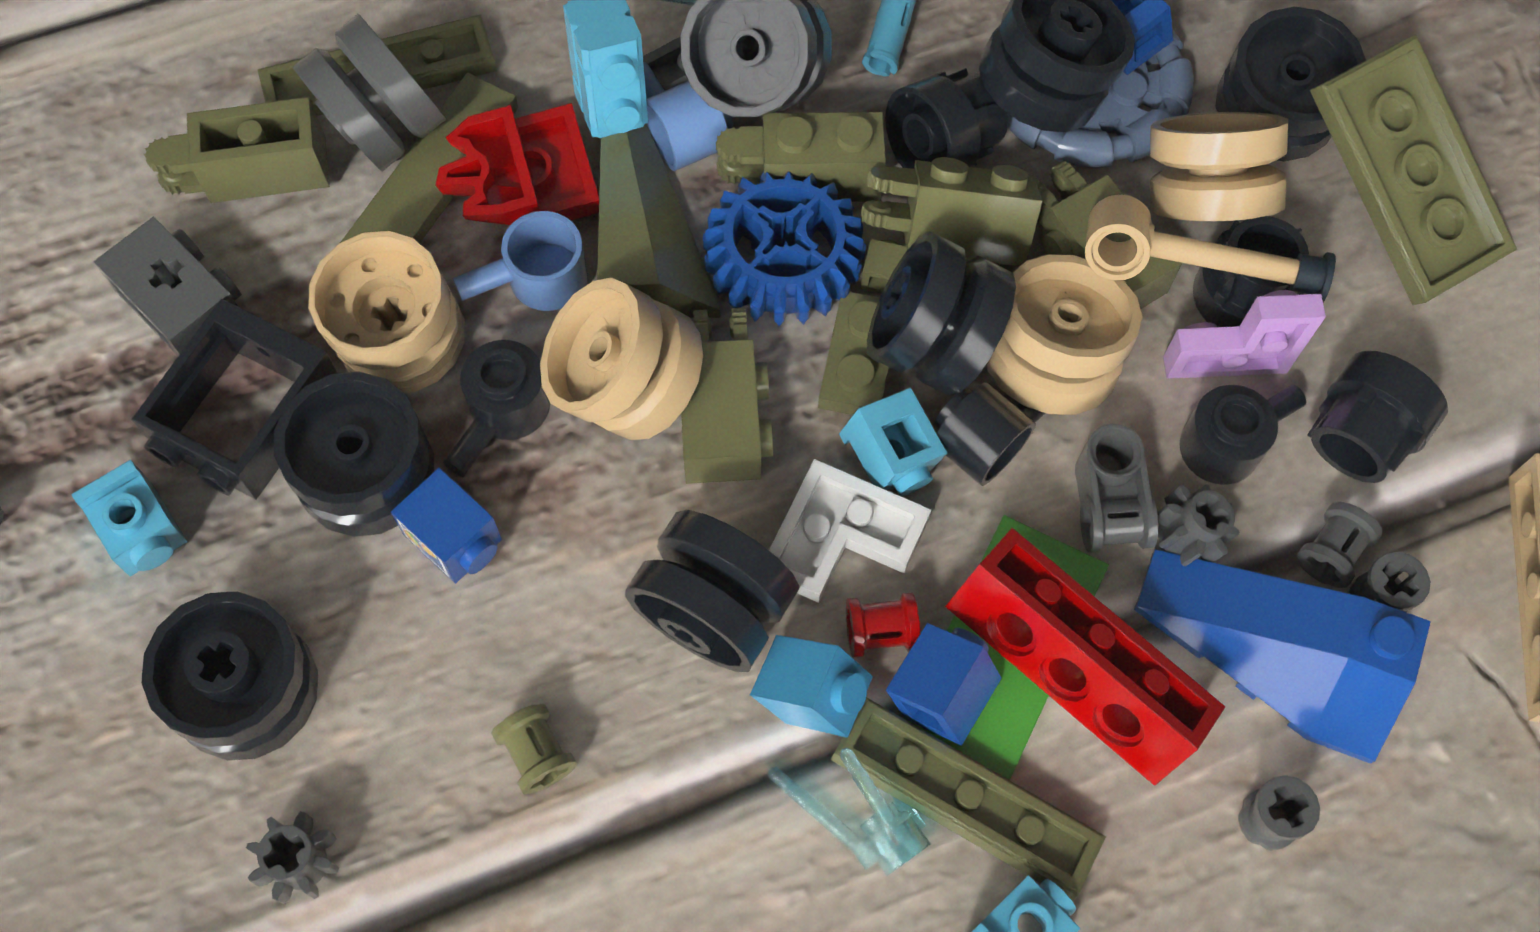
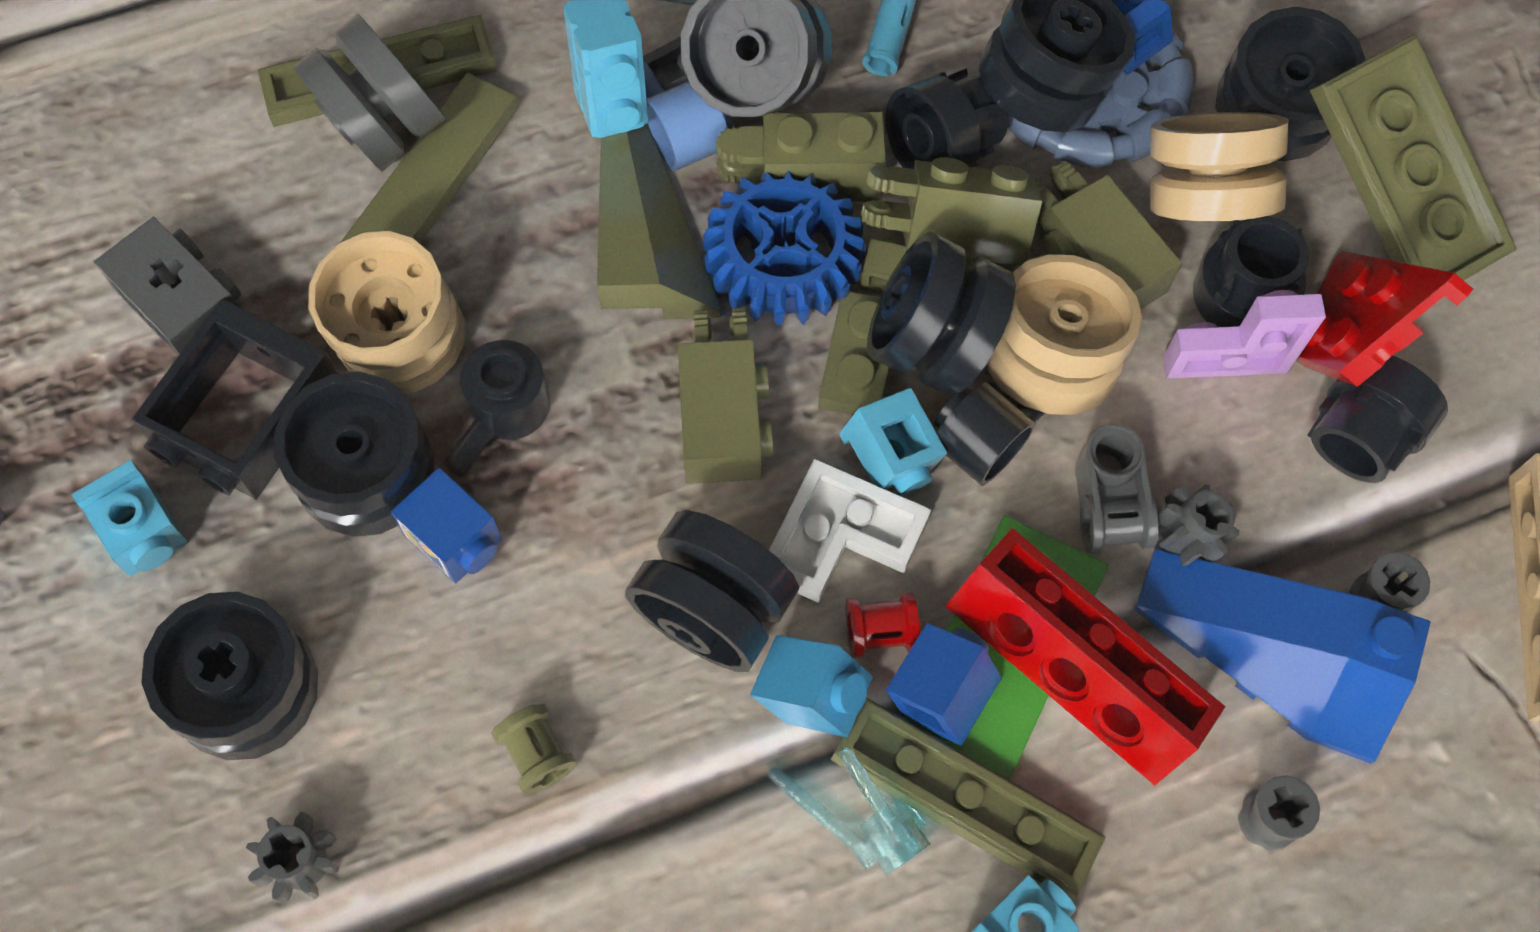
olive hinge [144,97,330,203] -> none
red plate [435,103,599,225] -> none
medium blue piece [453,211,588,311] -> none
tan wheel [540,278,703,440] -> none
tan piece [1085,195,1336,302] -> none
black piece [1179,385,1306,485] -> none
dark grey bush [1297,502,1382,588] -> none
none -> red wing [1296,251,1474,387]

